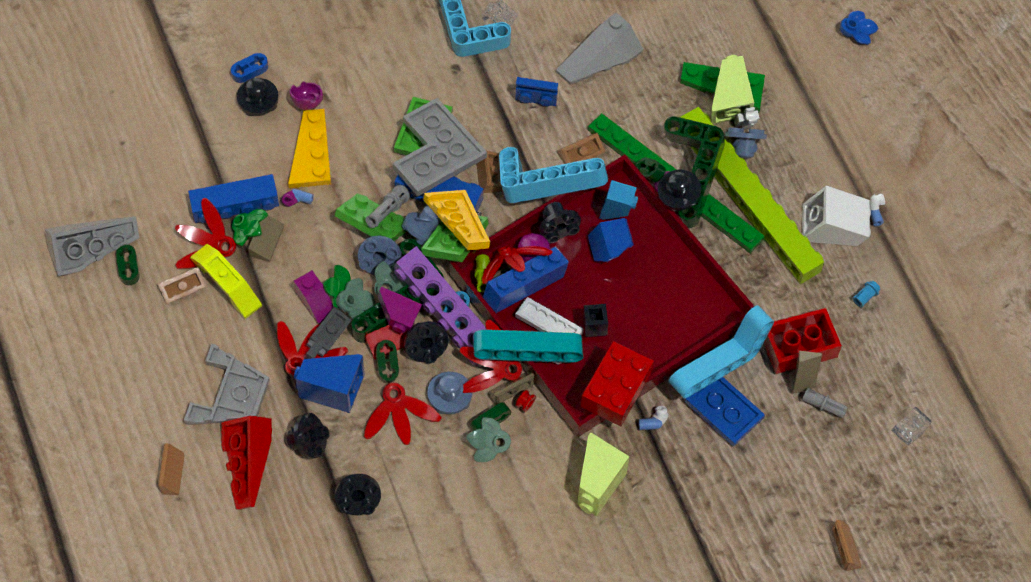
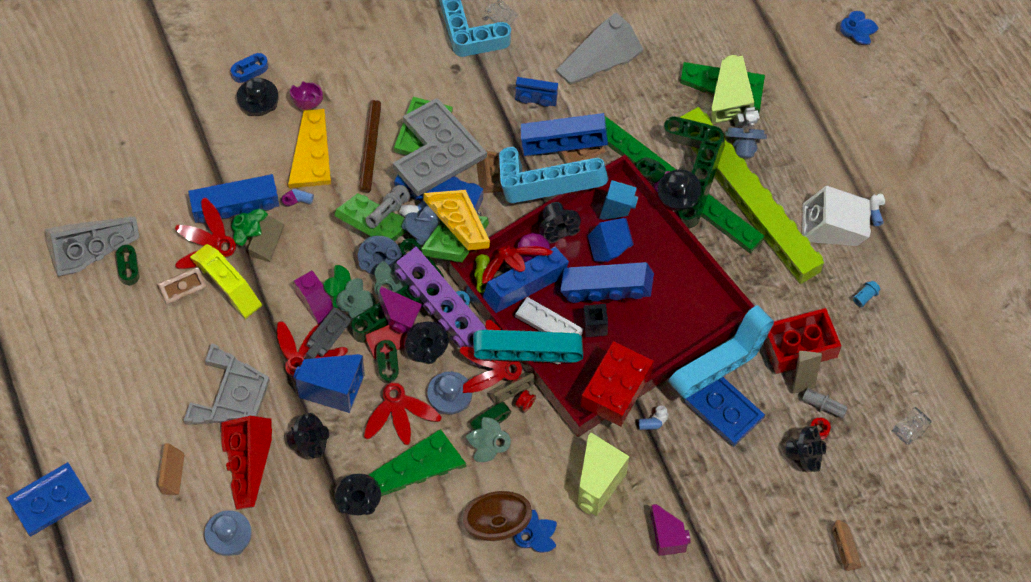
none -> blue plate [7,462,92,537]
none -> sand blue plate [205,510,252,556]
none -> reddish brown axle [359,100,381,193]
none -> green wing [369,429,466,497]
none -> white arm [399,200,428,218]
none -> reddish brown dish [463,491,532,541]
none -> blue plate [514,510,557,553]
none -> blue brick [521,113,608,156]
none -> blue brick [561,262,654,303]
none -> magenta slope [650,504,691,556]
none -> black plate [785,426,827,472]
none -> red bush [810,417,831,440]

